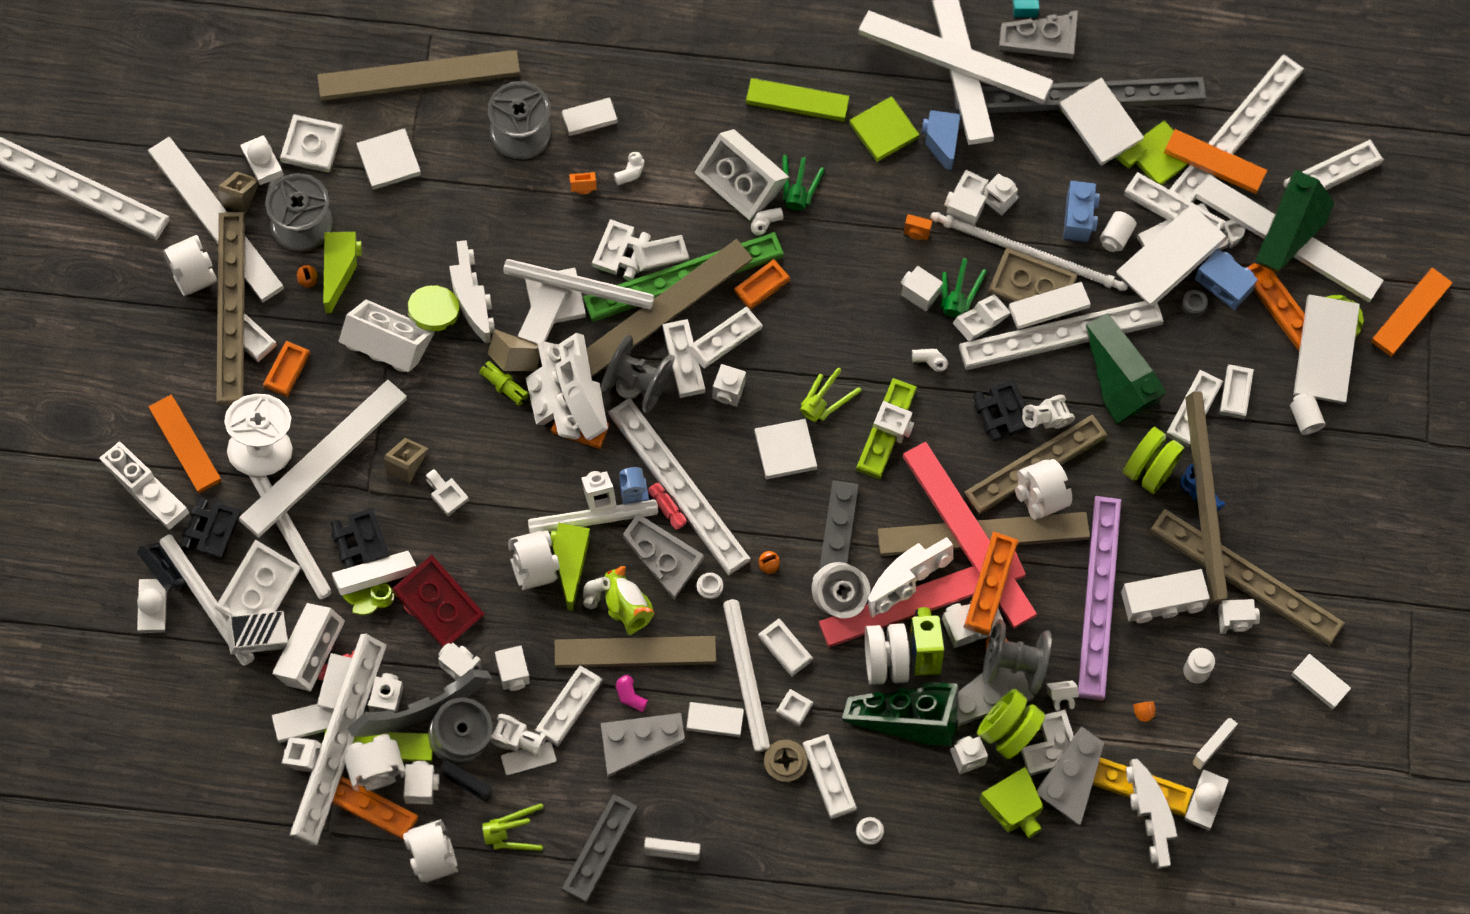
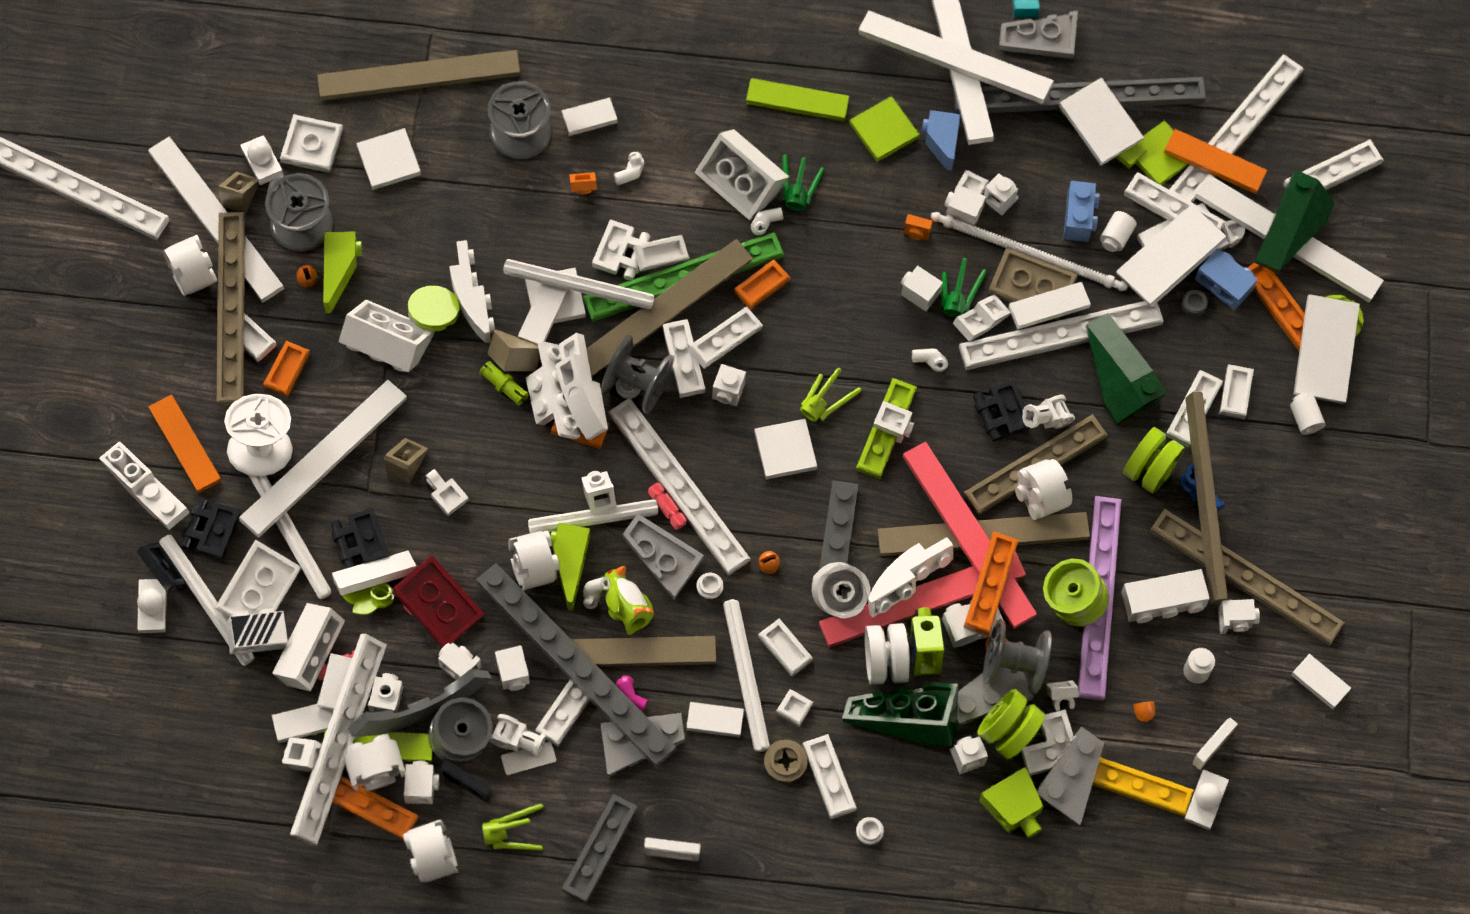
medium blue leg [620,467,649,504] -> none
white slope [1126,759,1177,869] -> none
orange tile [1371,268,1453,357] -> none
none -> dark grey plate [476,563,676,768]
none -> lime wheel [1043,559,1110,626]

